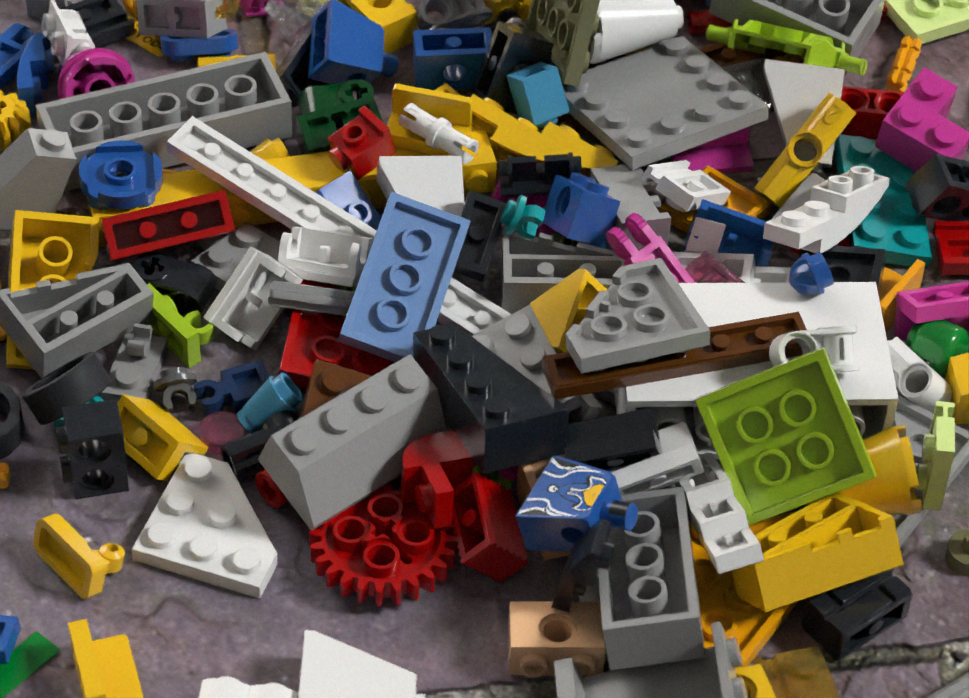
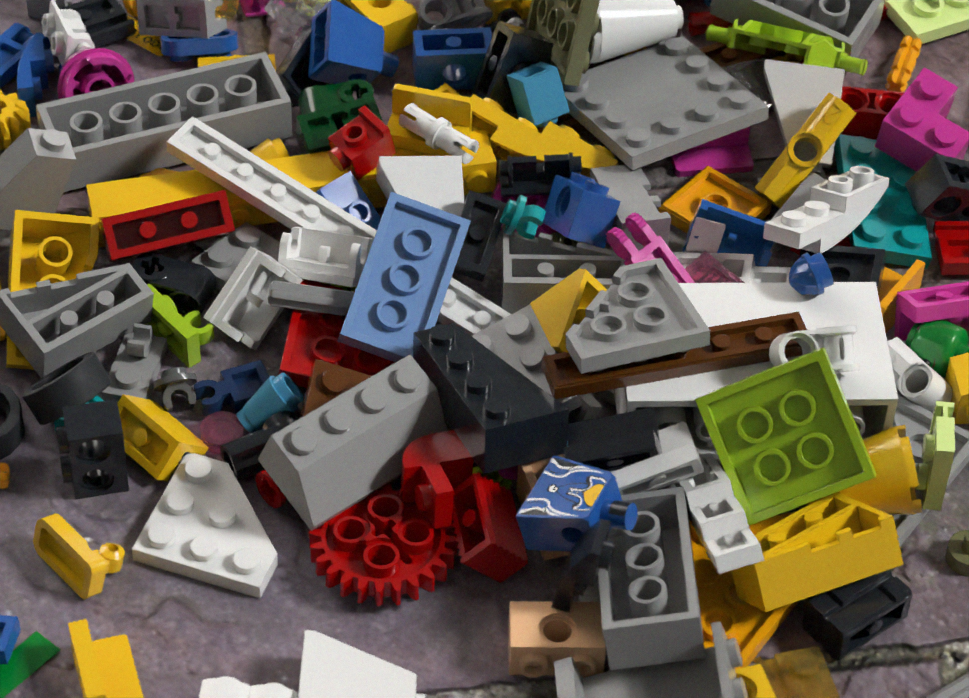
blue plate [79,141,163,210] -> none
white plate [641,160,731,212] -> none

